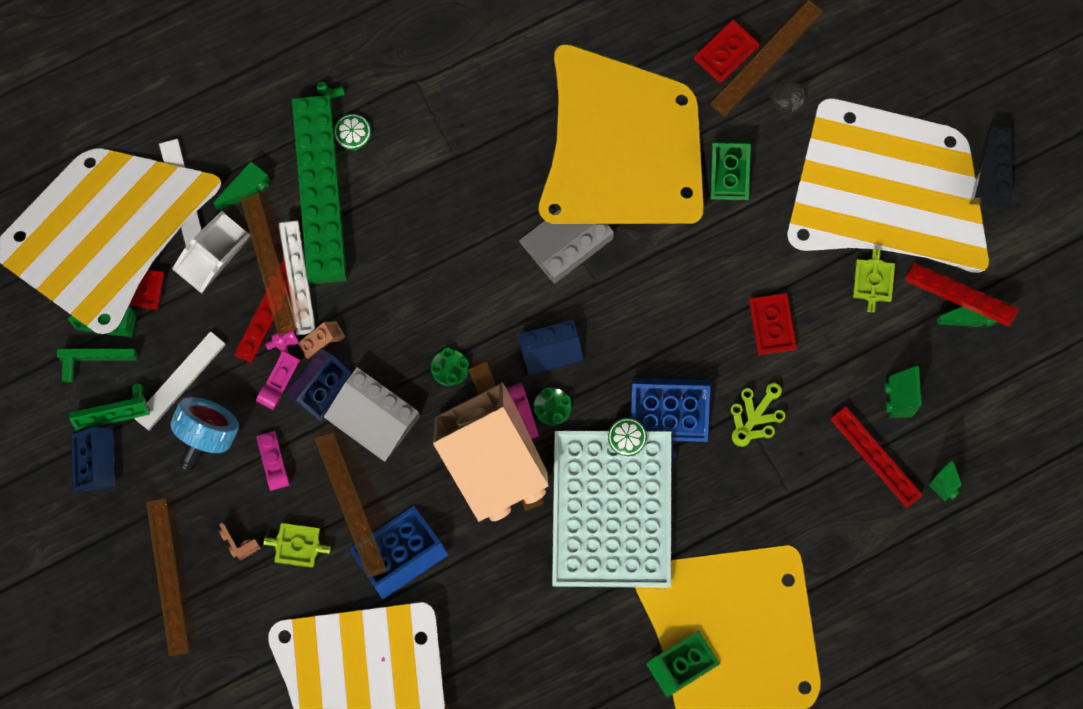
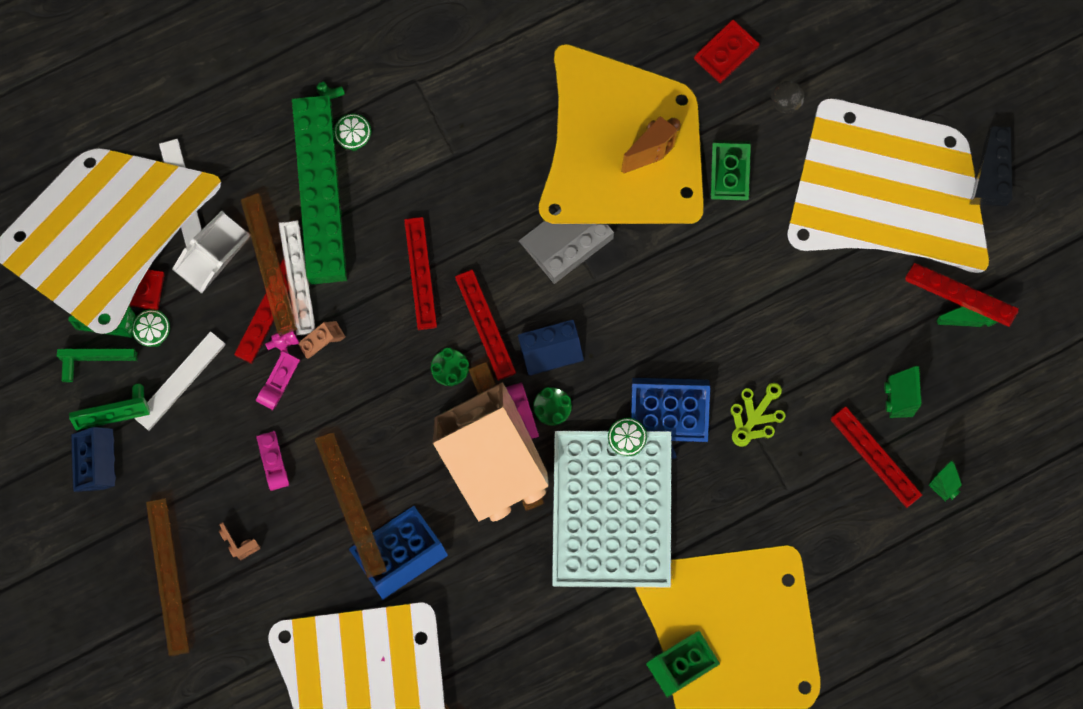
dark azure wheel [171,397,239,471] -> none
green slope [213,162,270,211] -> none
lime plate [264,523,331,568] -> none
dark blue slope [285,349,352,421] -> none
light grey slope [324,367,420,462] -> none
clear orange plate [711,0,823,117] -> none
red plate [749,293,797,355] -> none
lime plate [853,248,895,313] -> none
none -> dish [132,310,170,347]
none -> red plate [404,217,437,330]
none -> red plate [455,269,516,381]
none -> dark orange slope [621,116,681,173]

